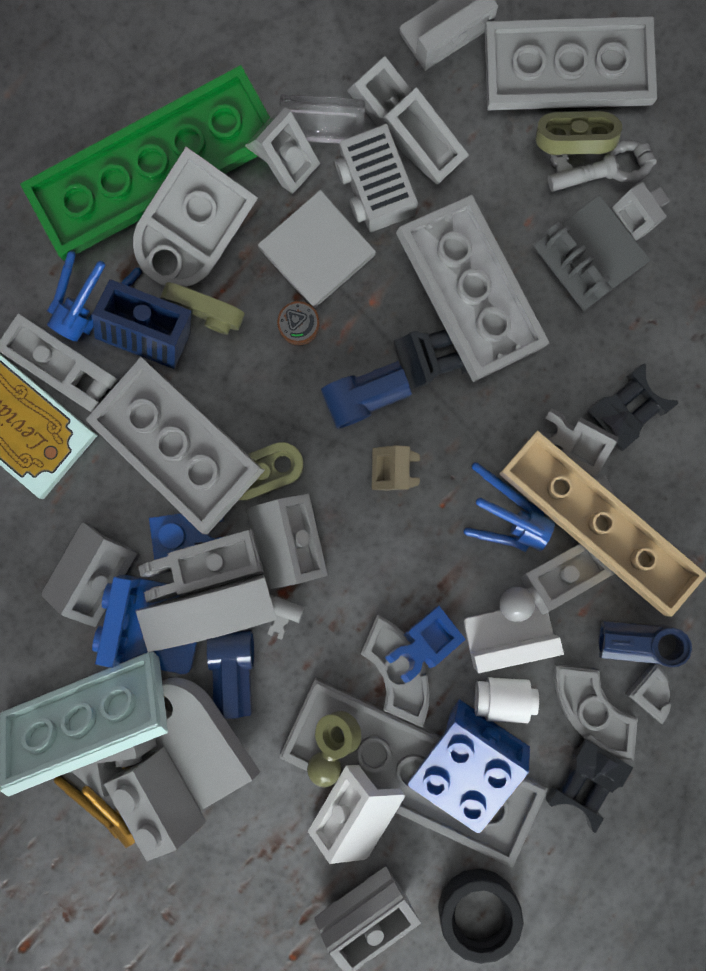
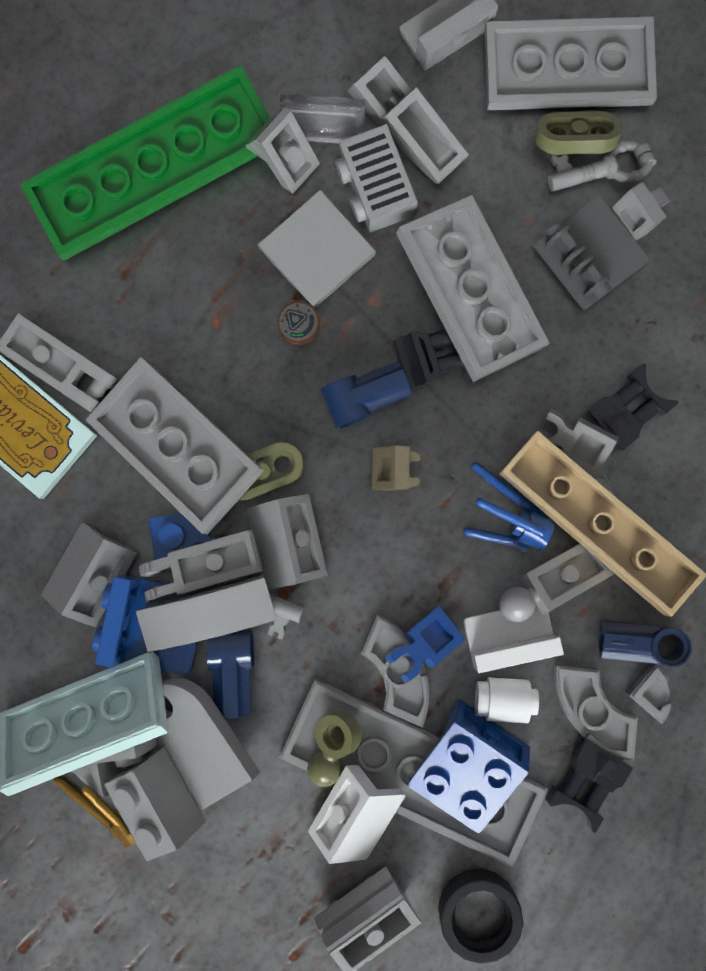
blue plant [47,251,142,342] -> none
dark blue brick [92,279,192,369] -> none
light grey tile [133,147,258,287] -> none
olive plate [160,282,245,335] -> none

